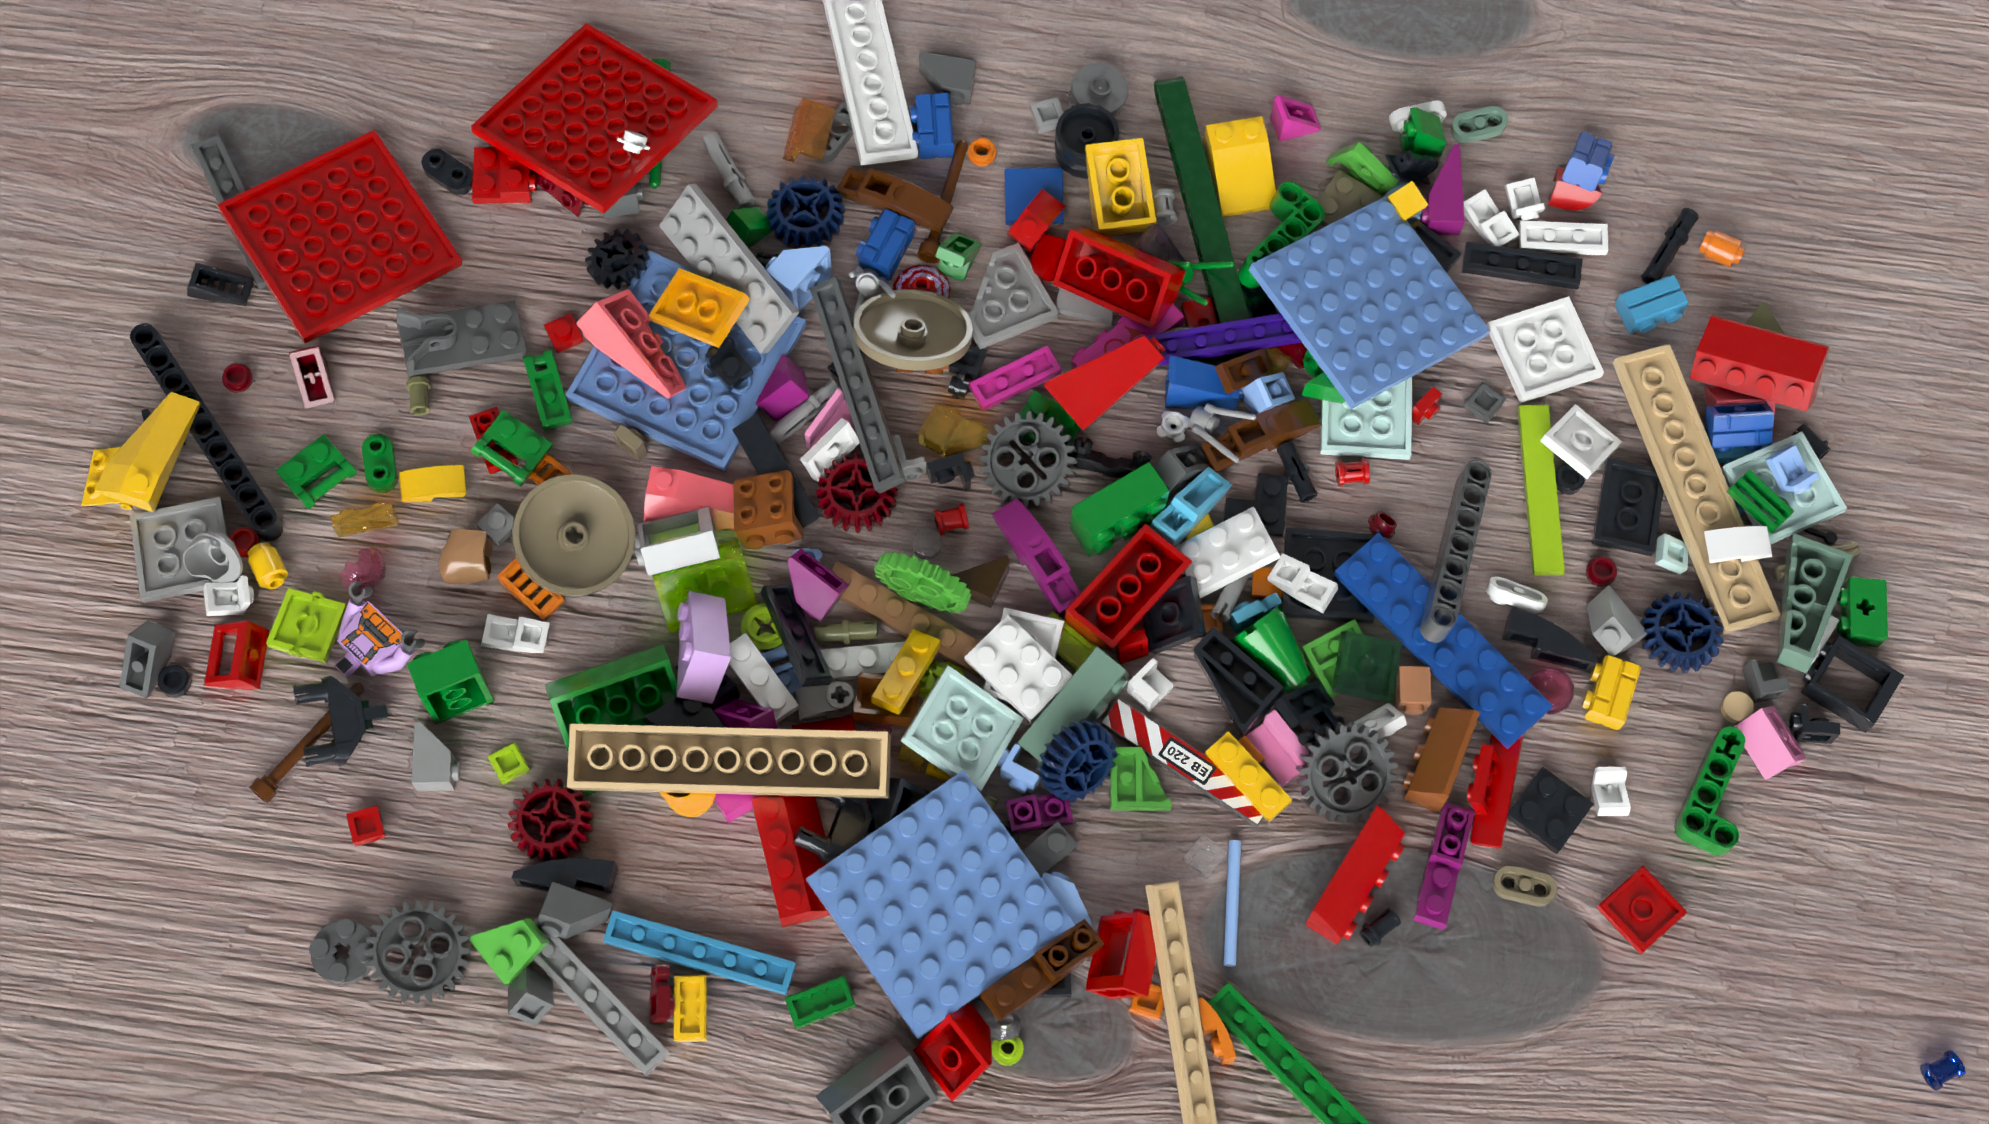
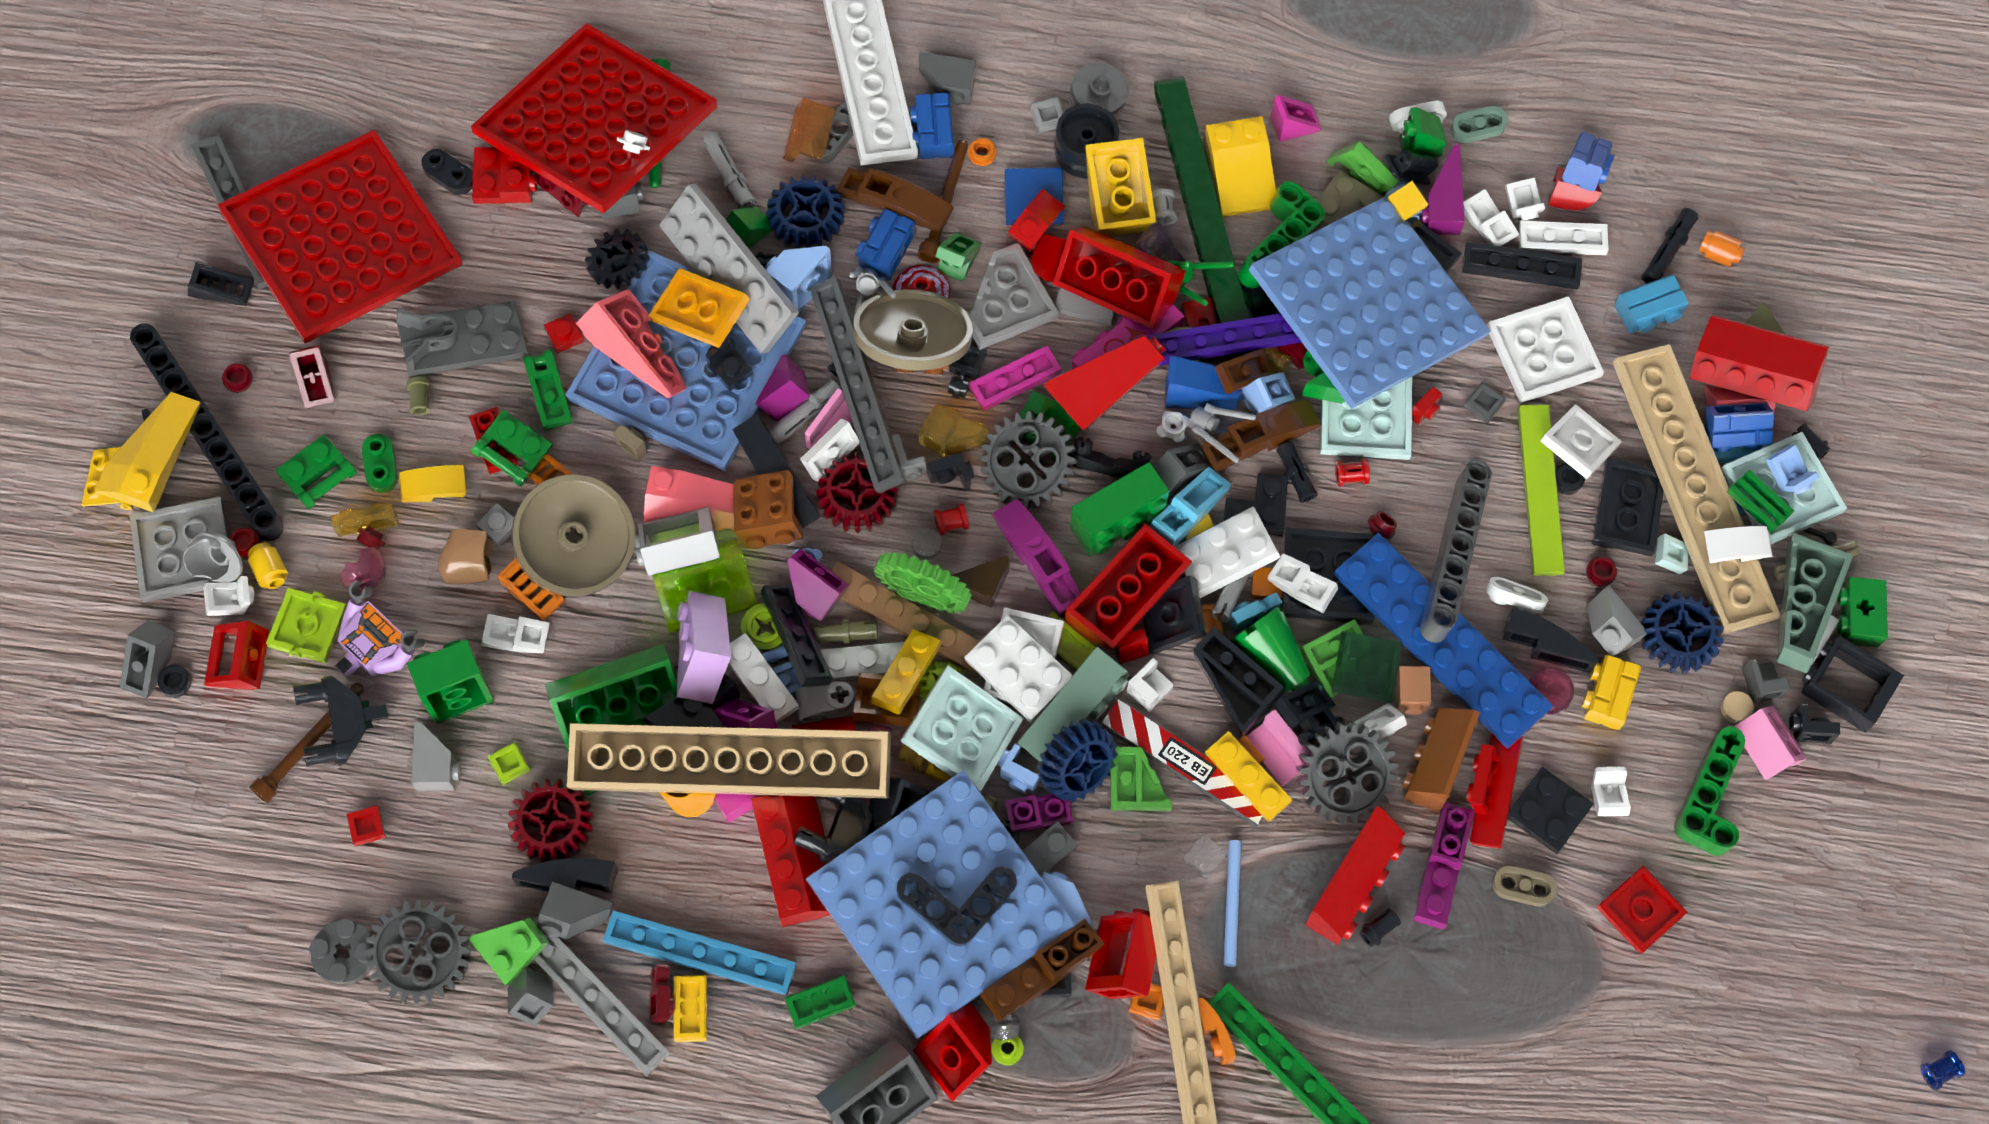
none -> dark red plate [356,526,386,552]
none -> black beam [896,866,1017,947]

